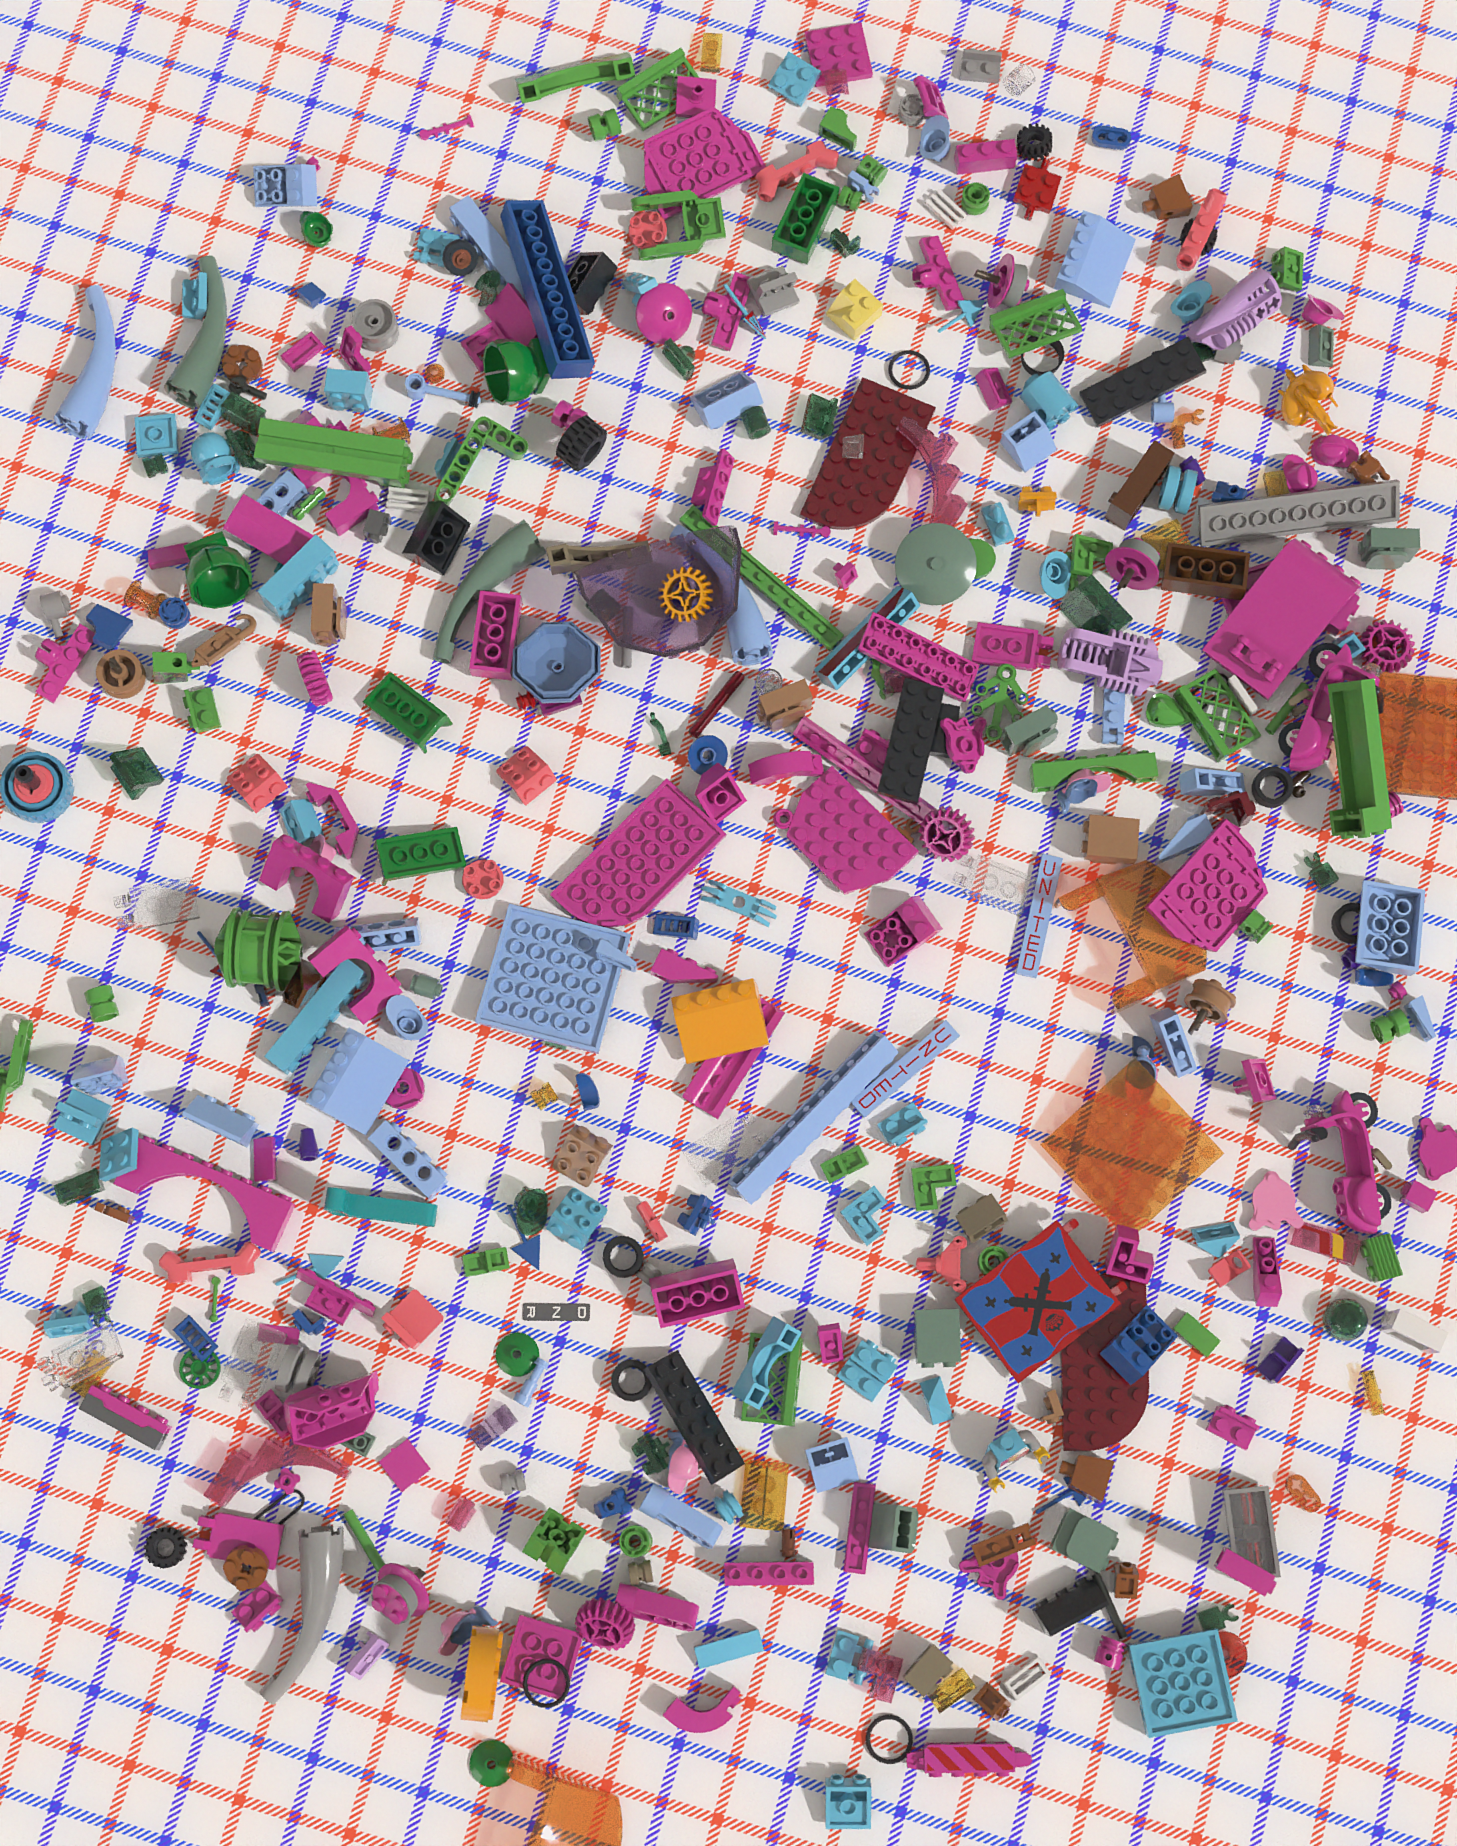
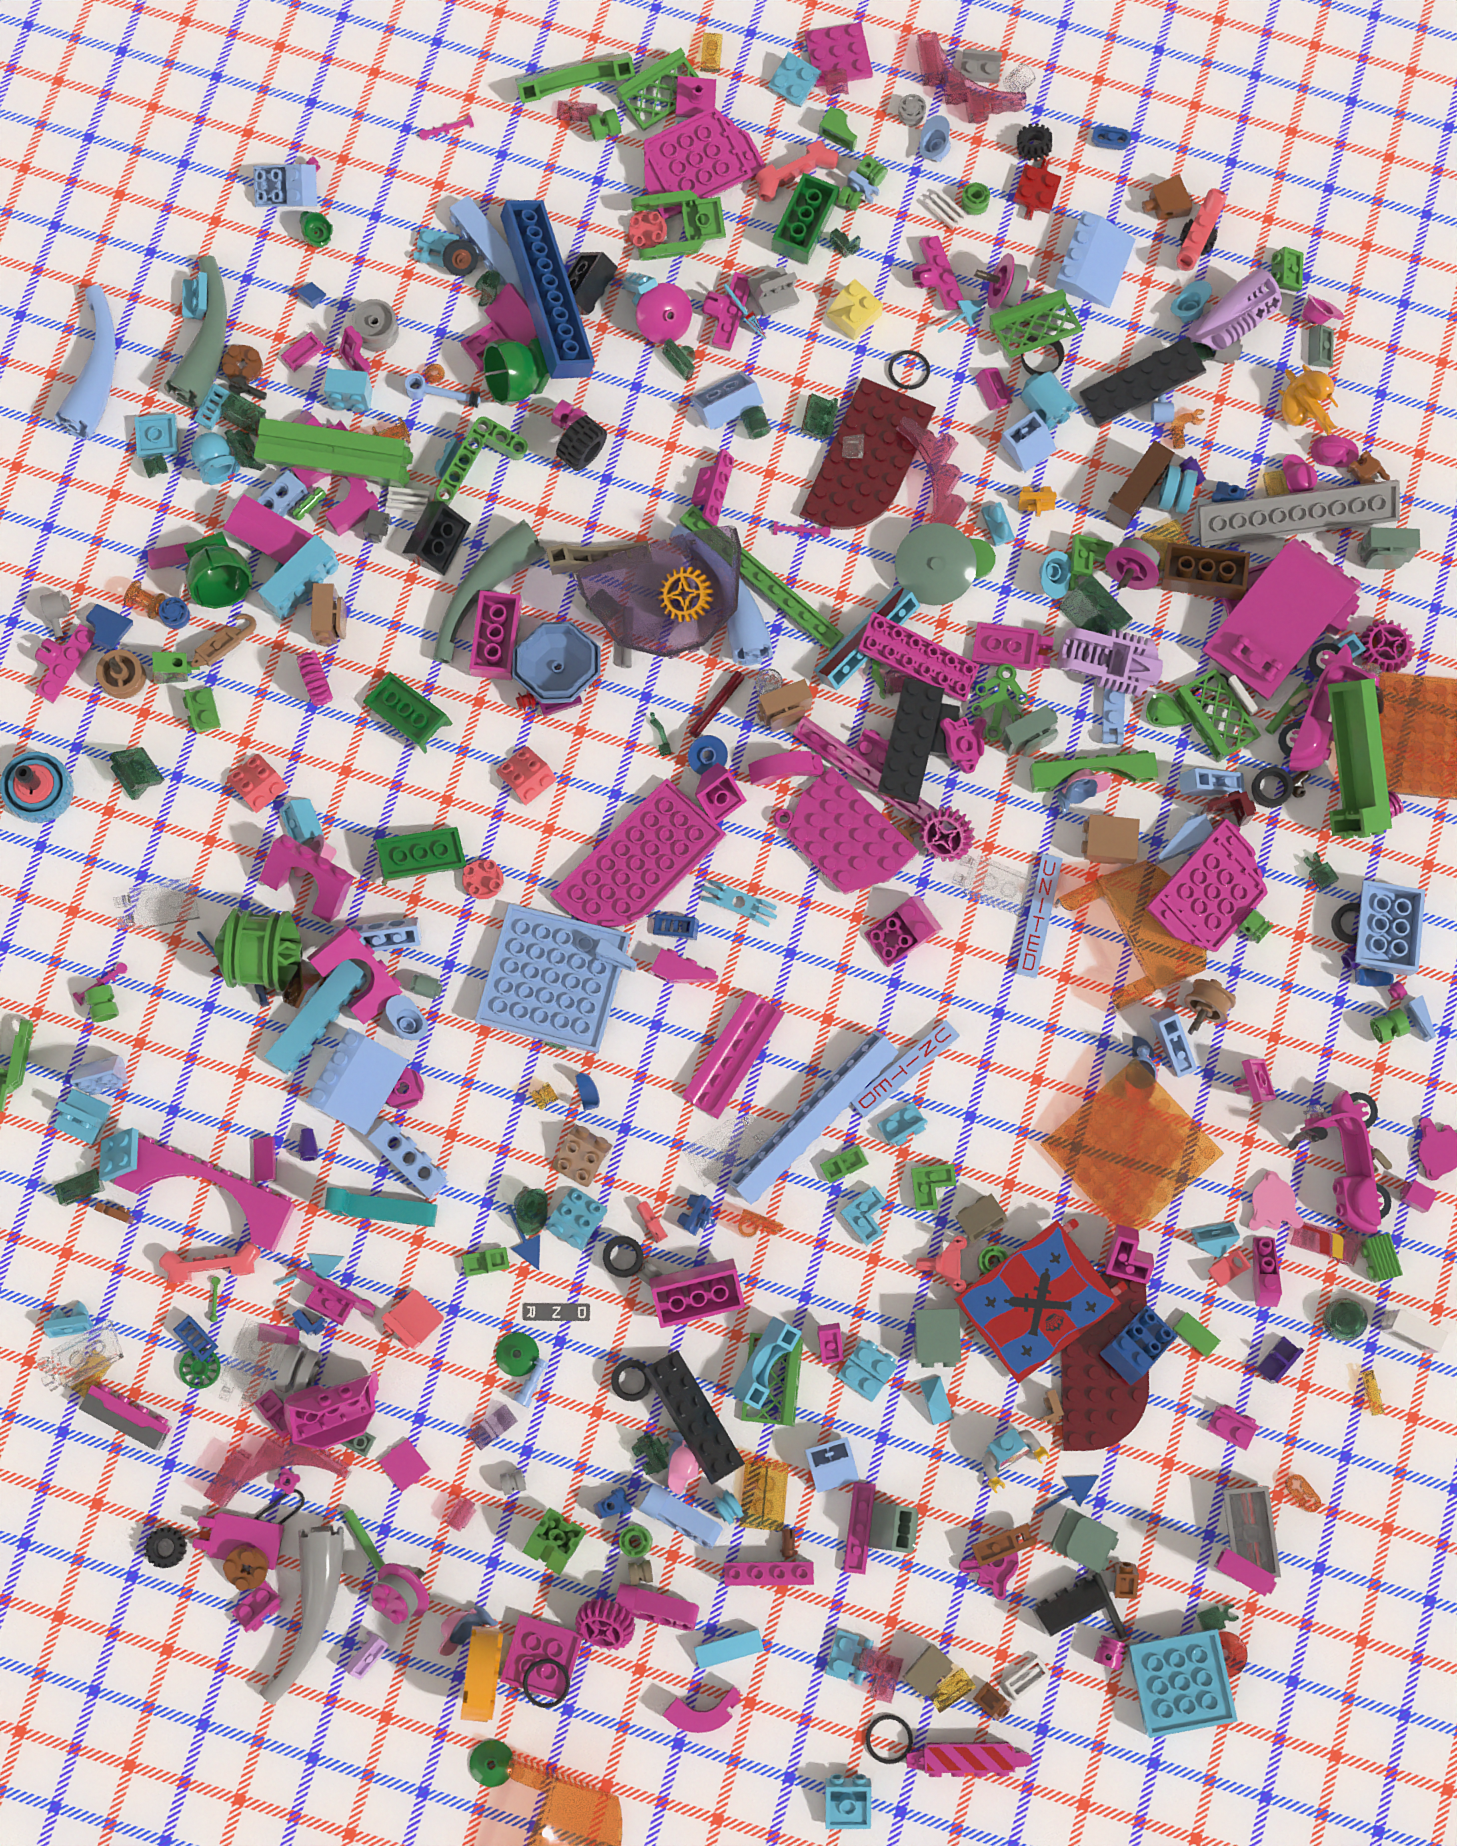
clear green plate [82,1285,111,1328] -> none
light blue slope [182,1094,259,1148] -> none
dark pink slope [305,782,360,860] -> none
light orange slope [671,978,769,1064] -> none
dark pink tile [833,561,858,590] -> none
dark pink plate [913,76,948,120] -> none
dark pink brick [954,139,1017,175] -> none
dark orange torso [1058,1455,1114,1504] -> none
none -> dark pink piece [72,963,128,1006]
none -> clear pink slope [556,100,597,123]
none -> clear orange plate [738,1209,784,1239]
none -> clear pink arch [916,32,1027,124]

